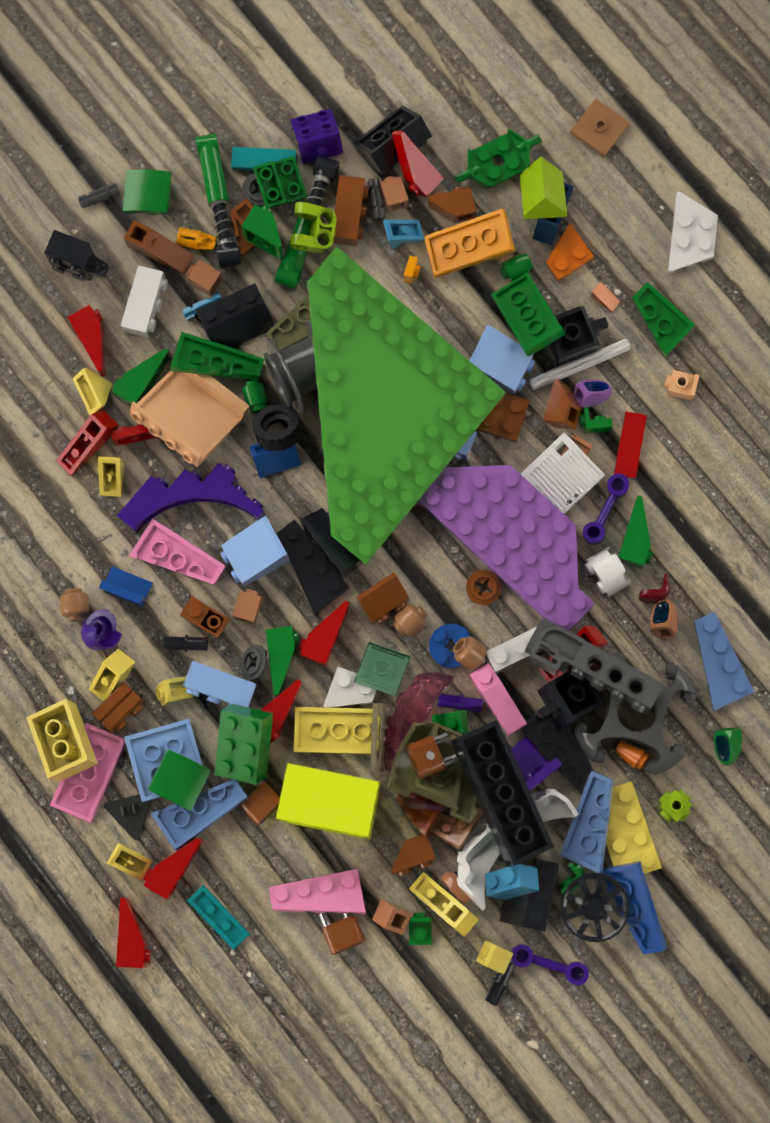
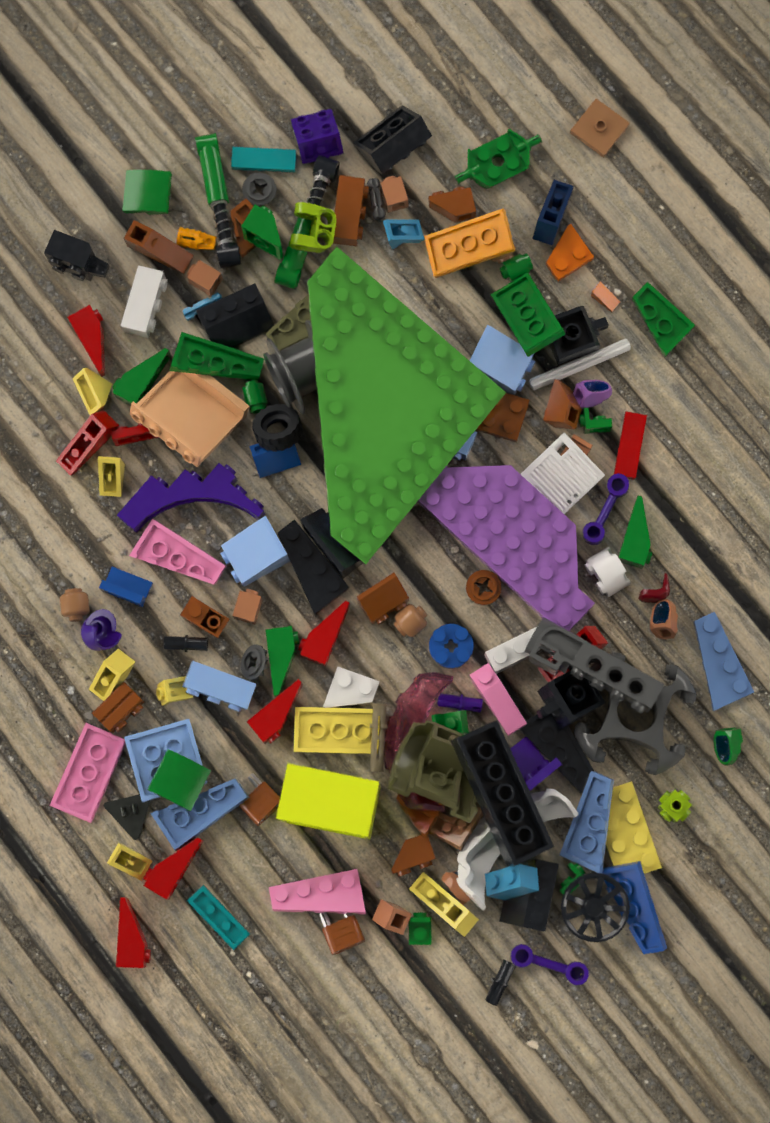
light yellow brick [26,699,98,782] -> none
dark grey axle [78,183,120,208] -> none
green brick [214,704,273,785] -> none
green slope [253,156,308,208] -> none
clear green tile [354,642,411,697] -> none
slope [392,131,444,197] -> none
light orange plate [404,255,421,284] -> none
dark orange piece [406,733,458,779] -> none
medium nougat head [453,636,487,670] -> none
light yellow slope [476,940,513,974] -> none
lime slope [520,157,567,219] -> none
orange cone [615,741,650,770] -> none
light nougat brick [664,370,700,401] -> none
white wing [668,192,718,274] -> none

